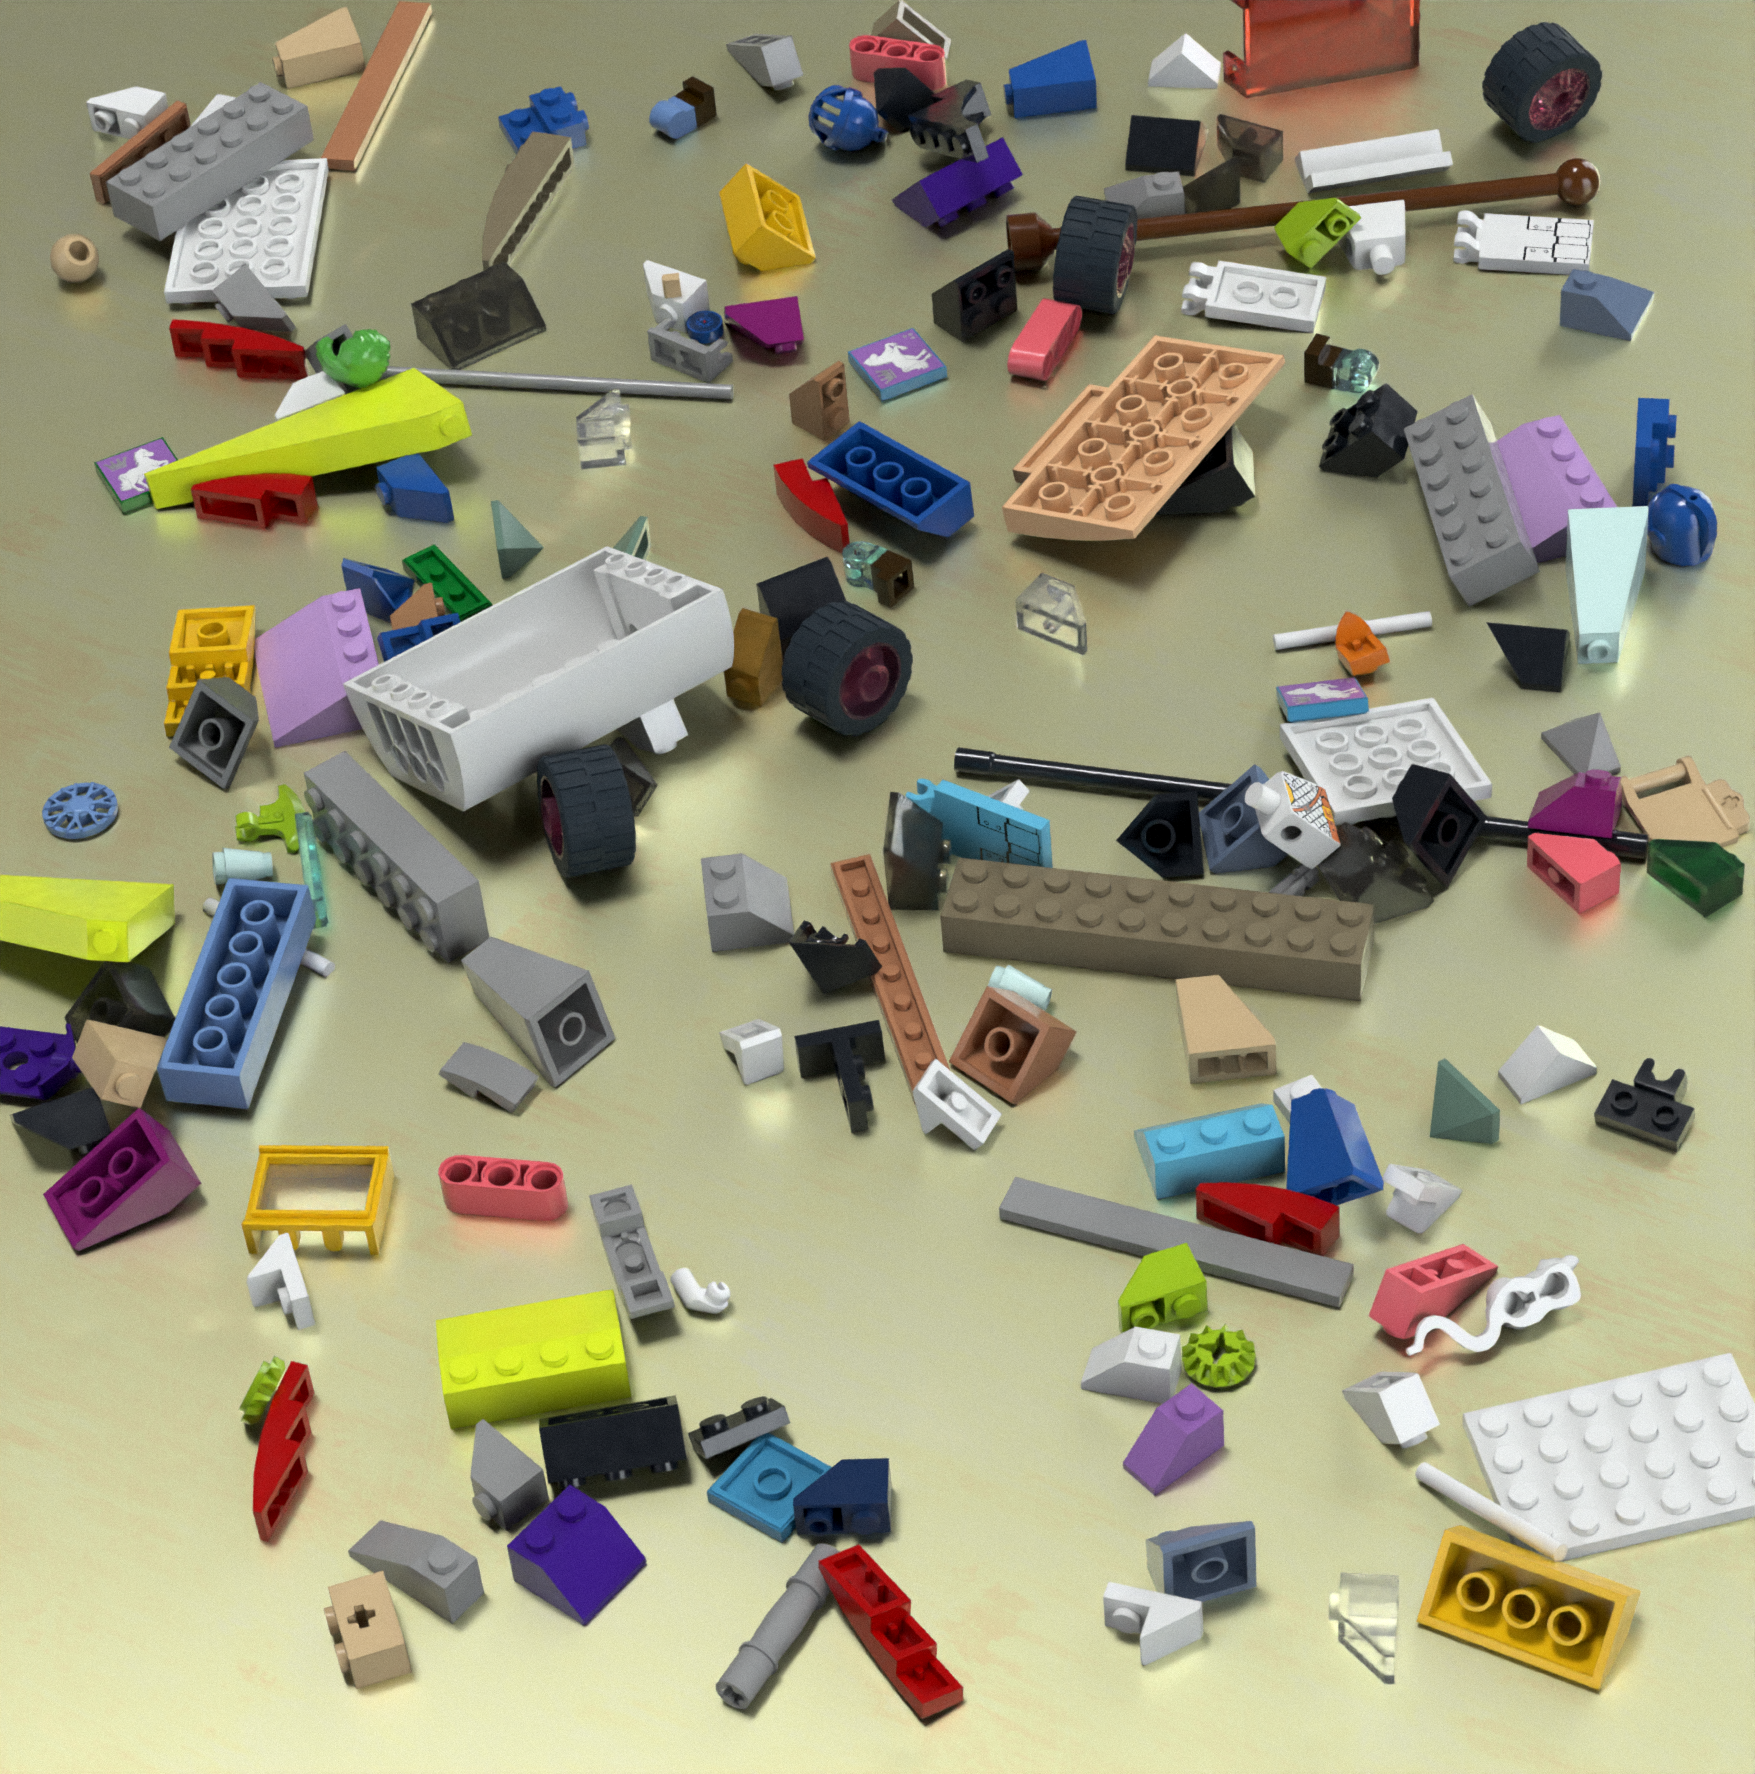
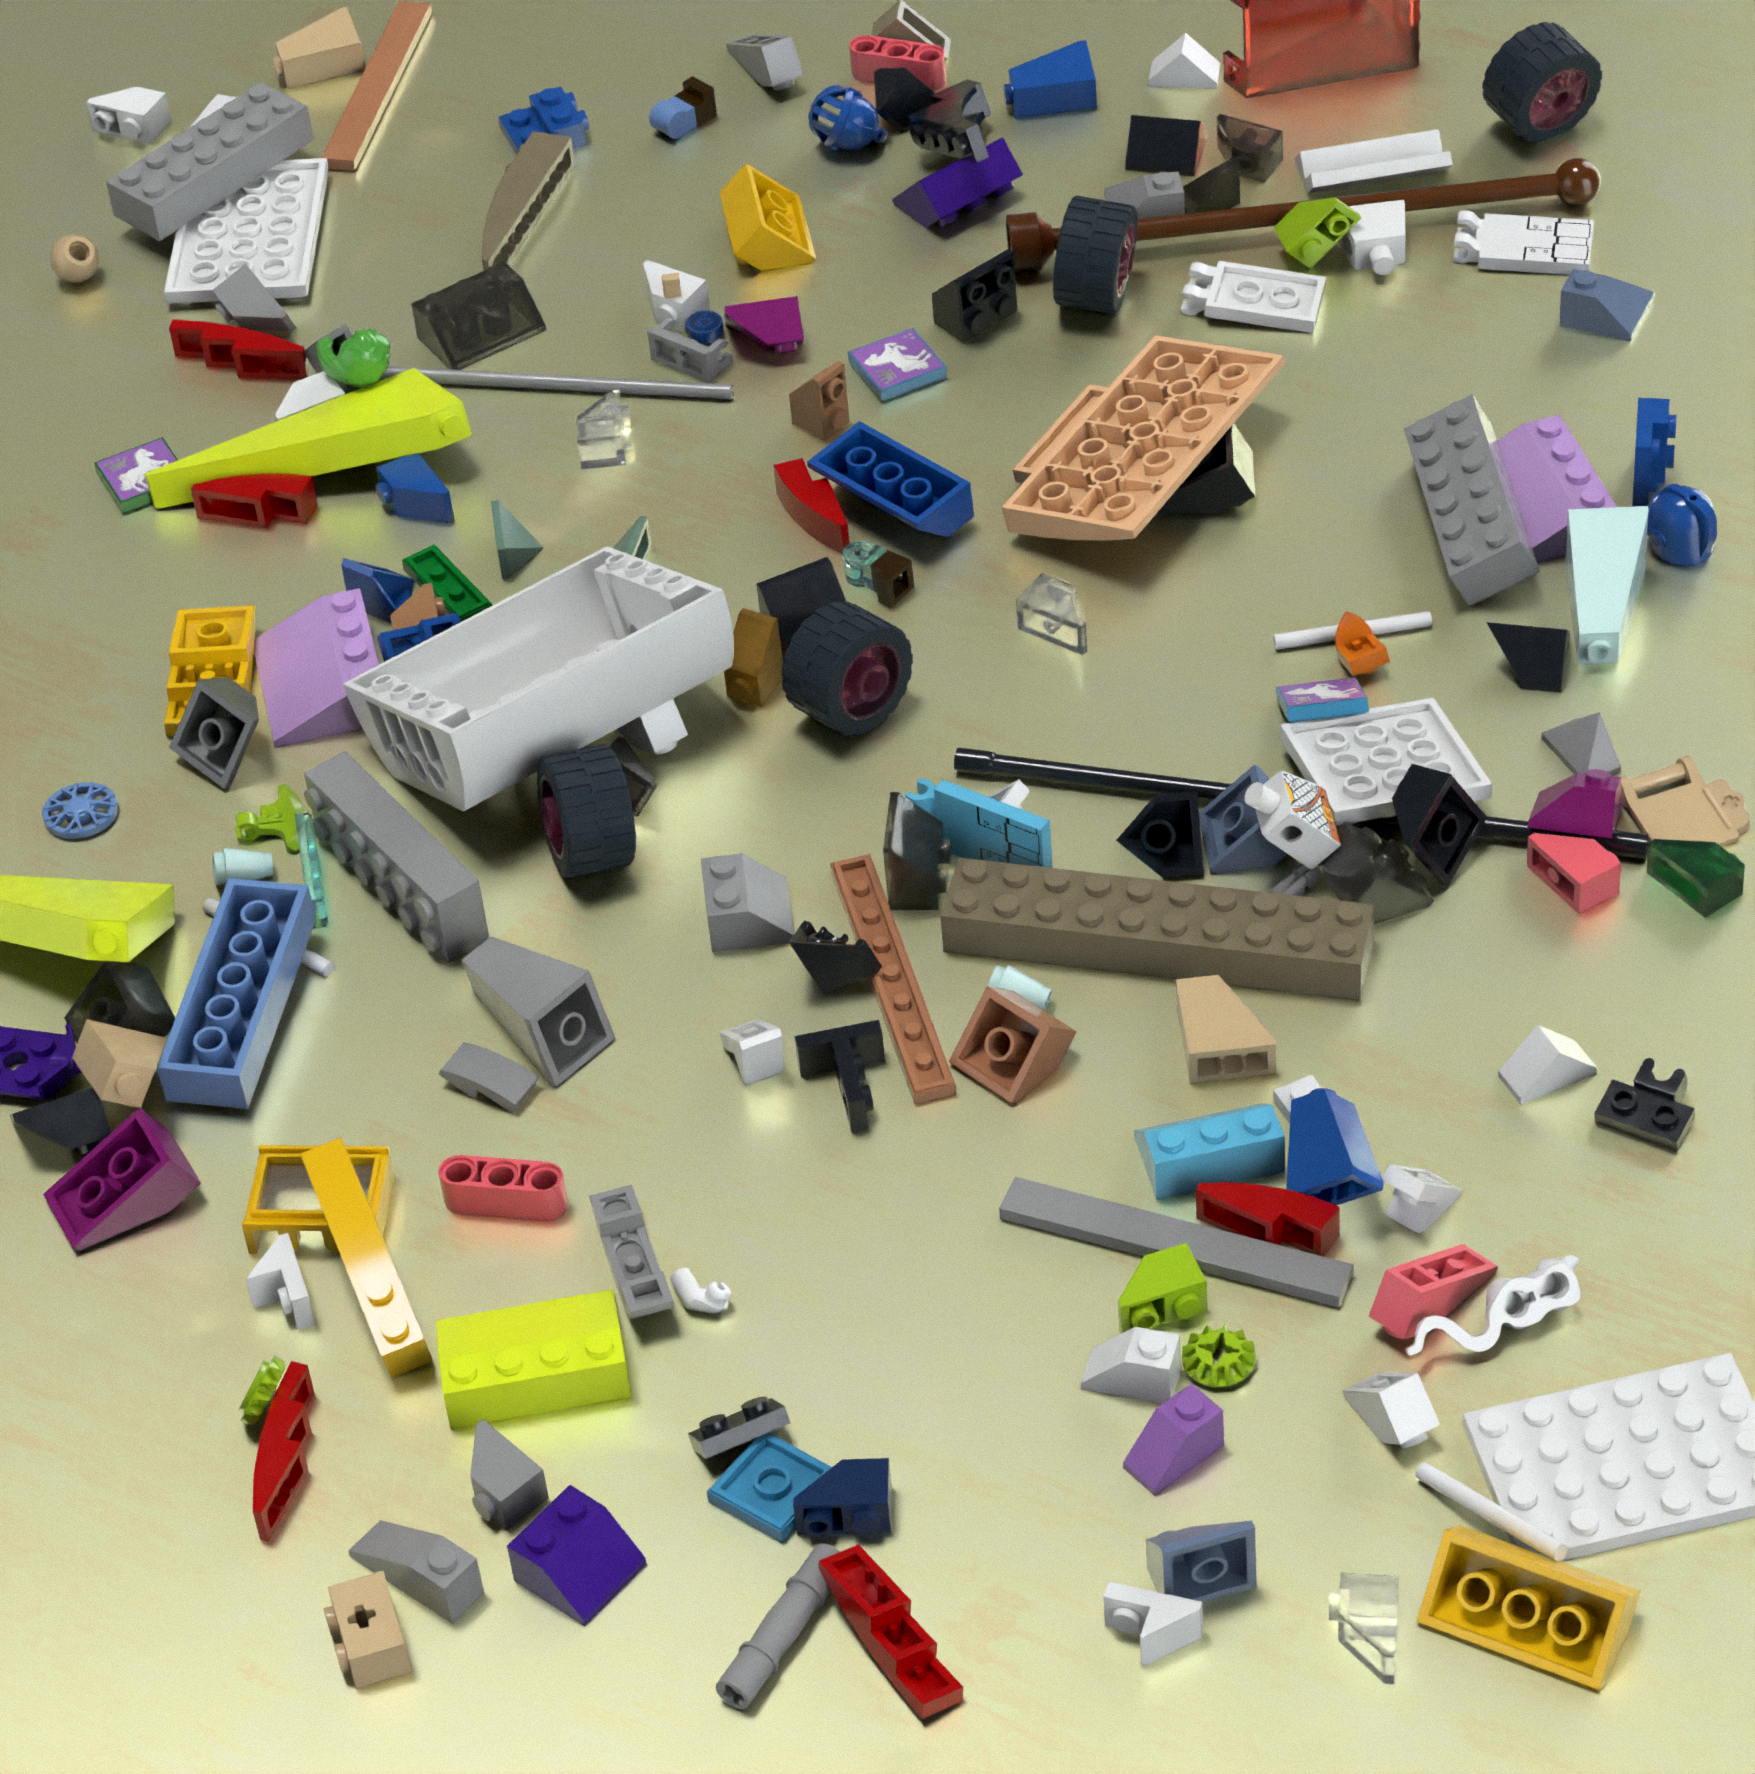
nougat tile [90,101,191,204] -> none
black slope [539,1395,687,1489] -> none
white slope [912,1059,1002,1150] -> none
coral beam [1007,298,1082,381] -> none
leg [1304,333,1380,393] -> none
black slope [1319,383,1418,477] -> none
sand green slope [1430,1058,1500,1144] -> none
none -> yellow slope [300,1137,433,1379]

